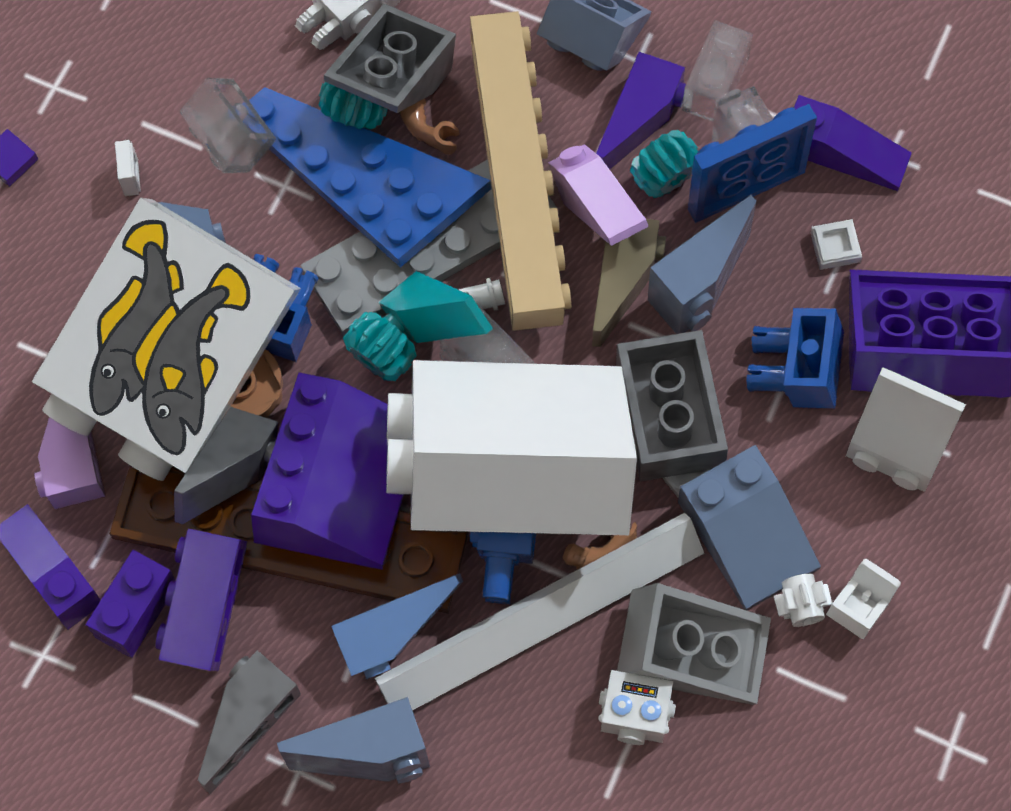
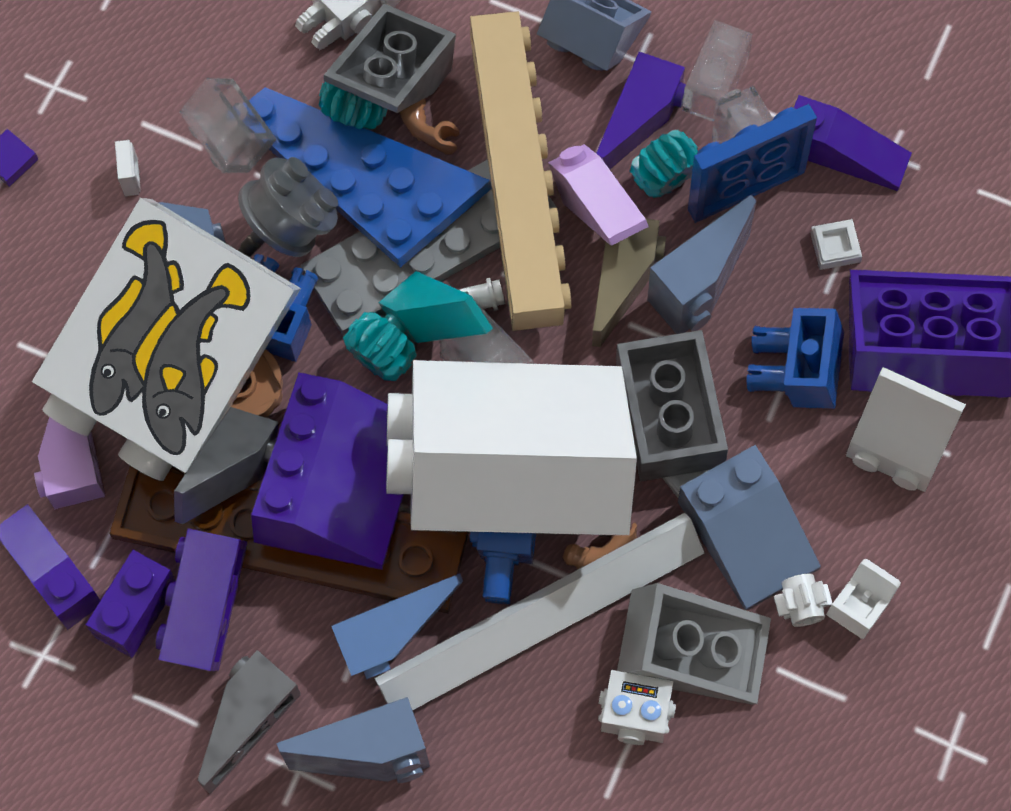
none -> flat silver wheel [238,157,338,257]

